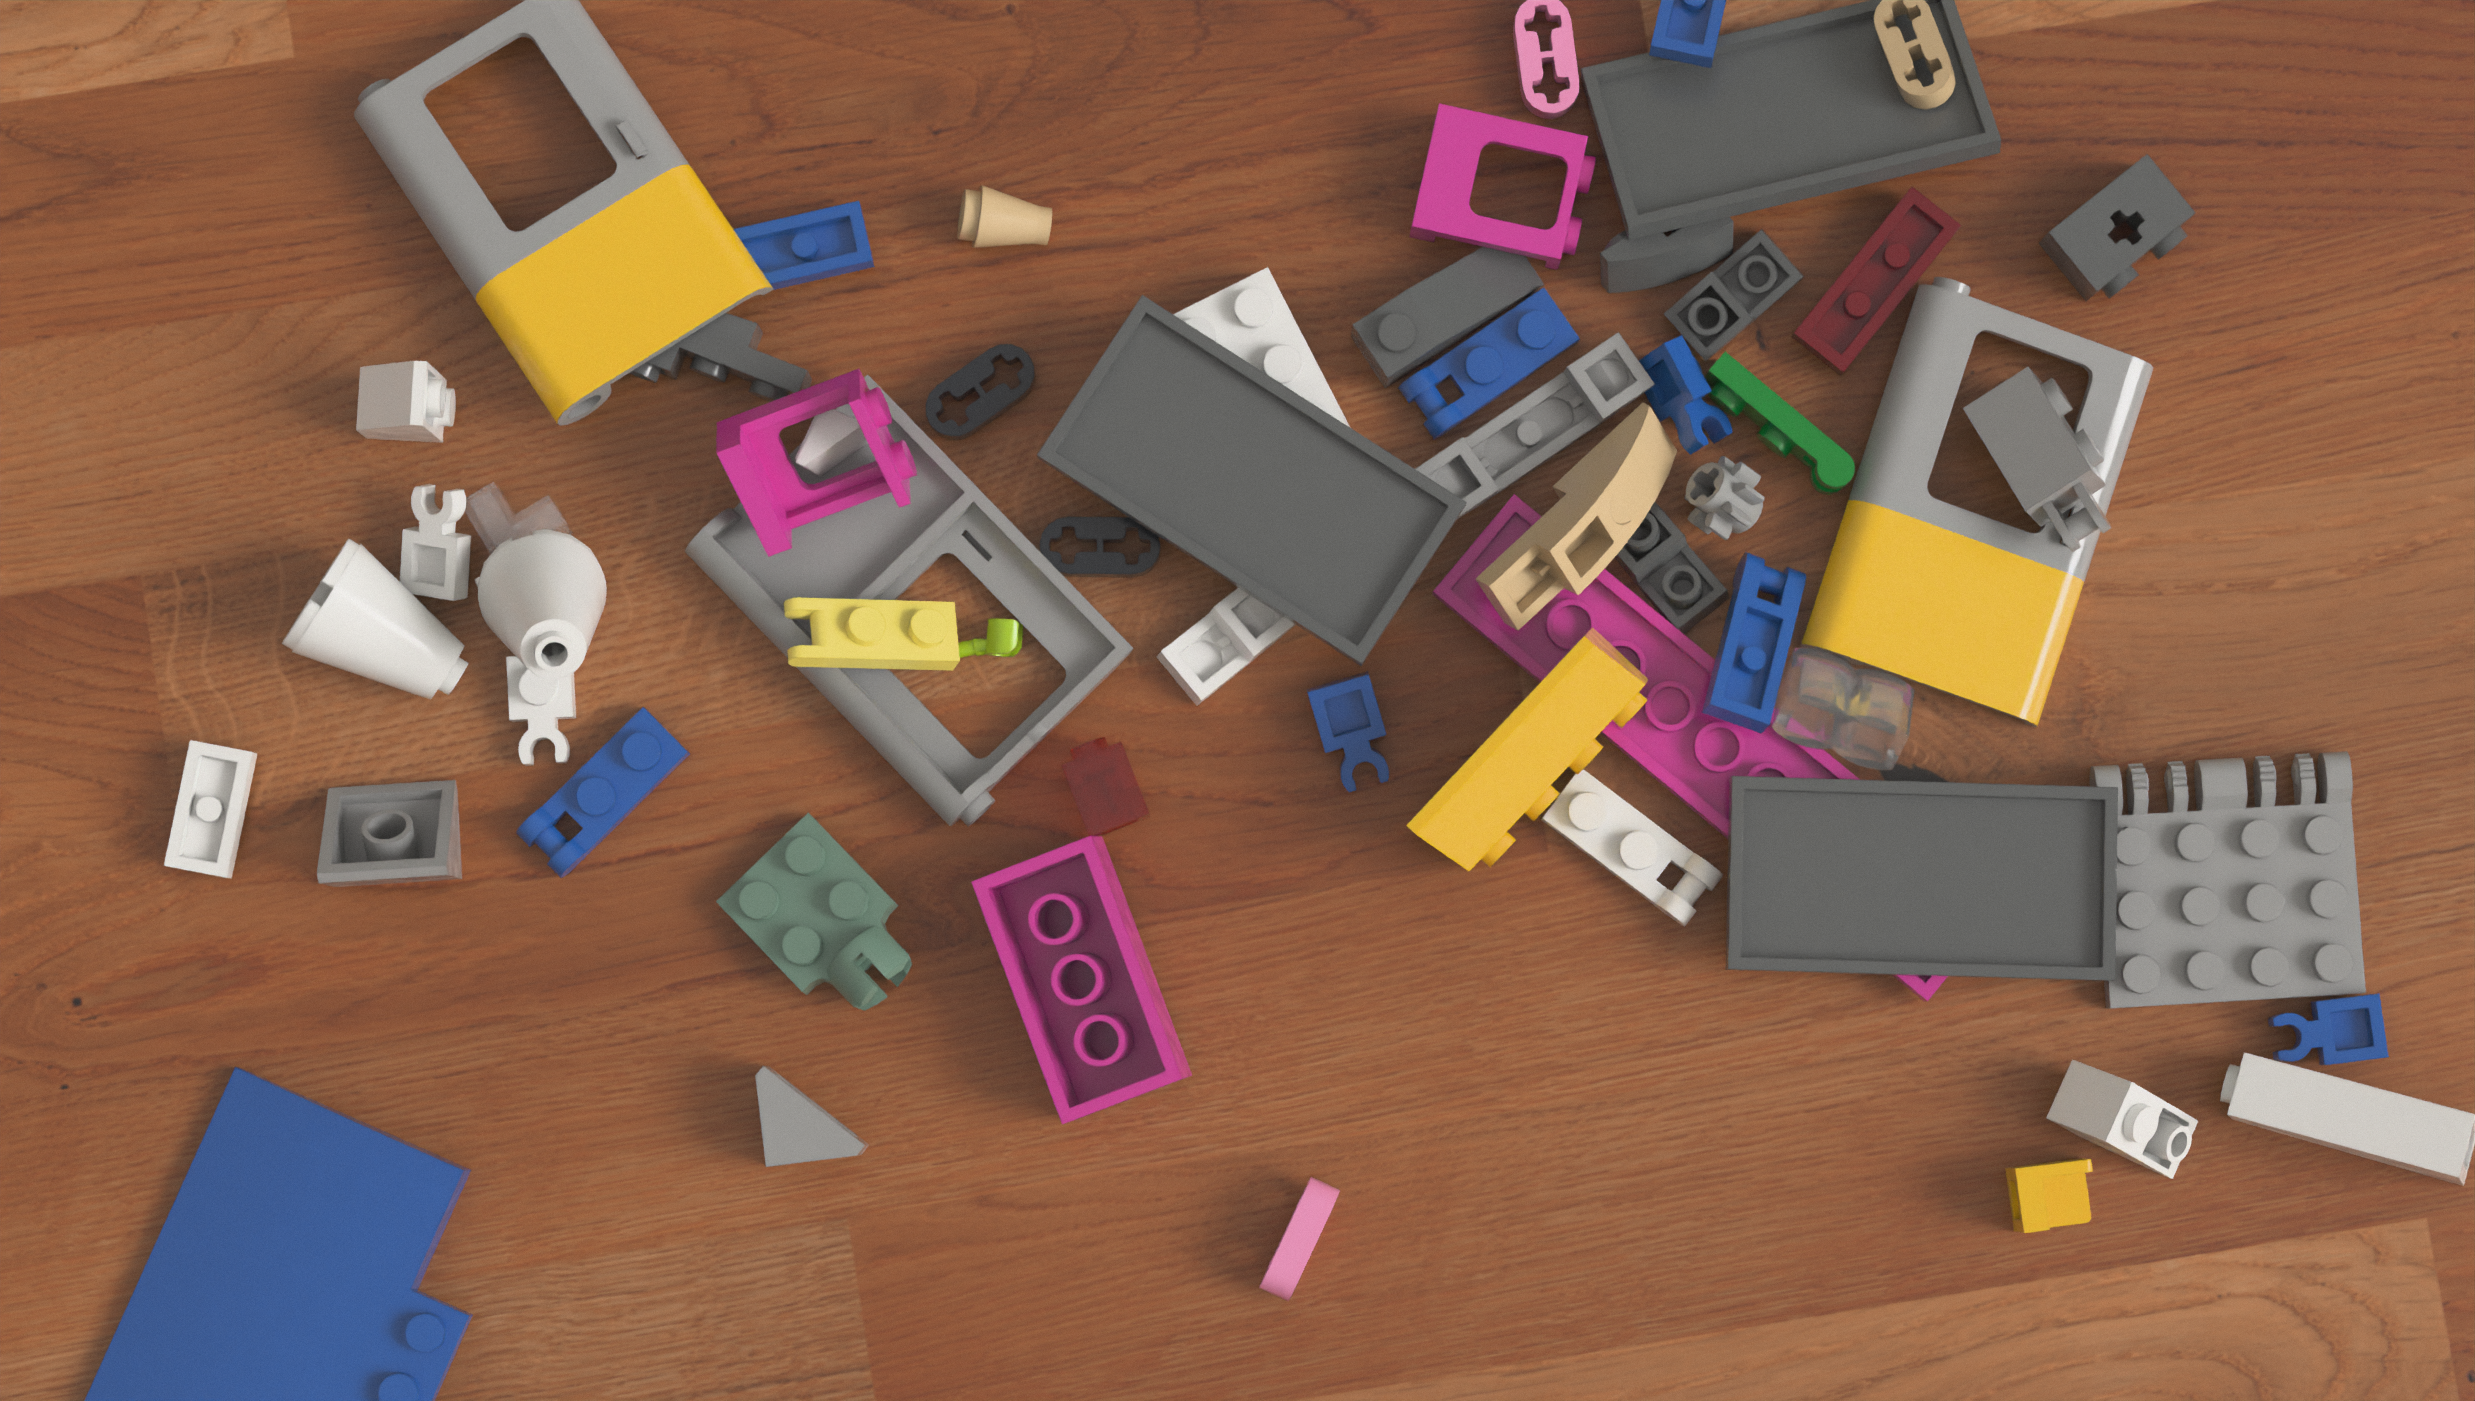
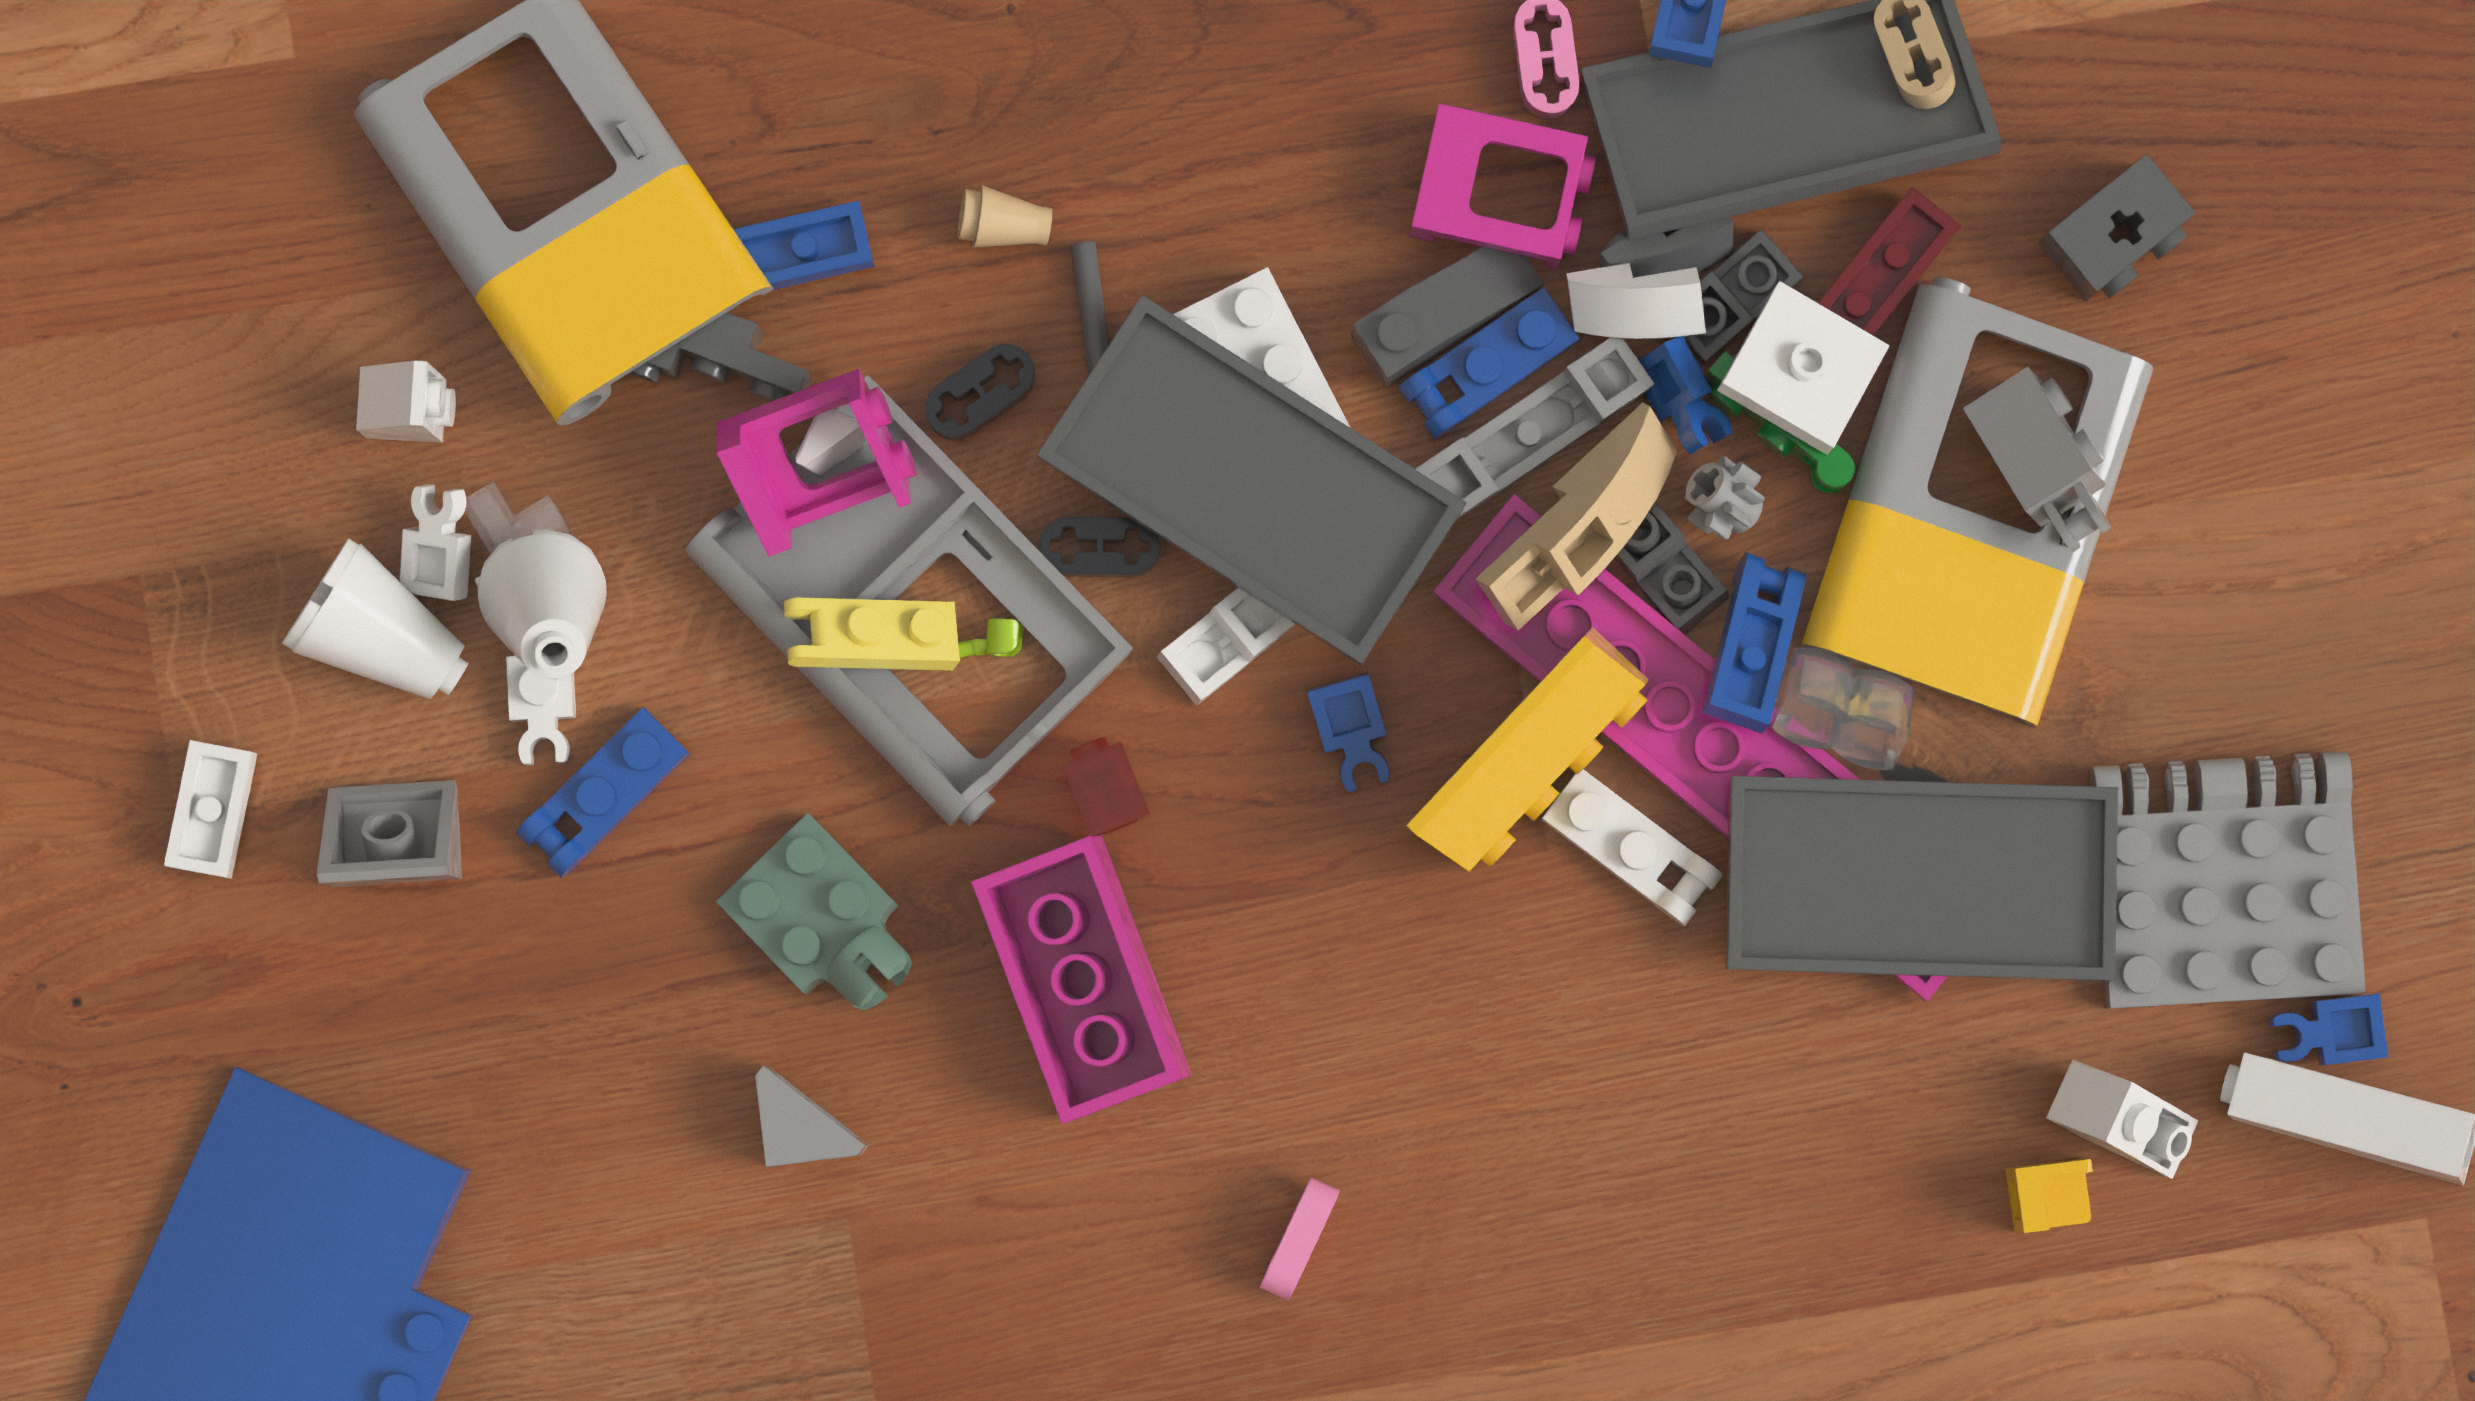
none -> dark grey bar [1071,241,1110,377]
none -> white slope [1566,263,1706,339]
none -> white plate [1717,281,1890,455]

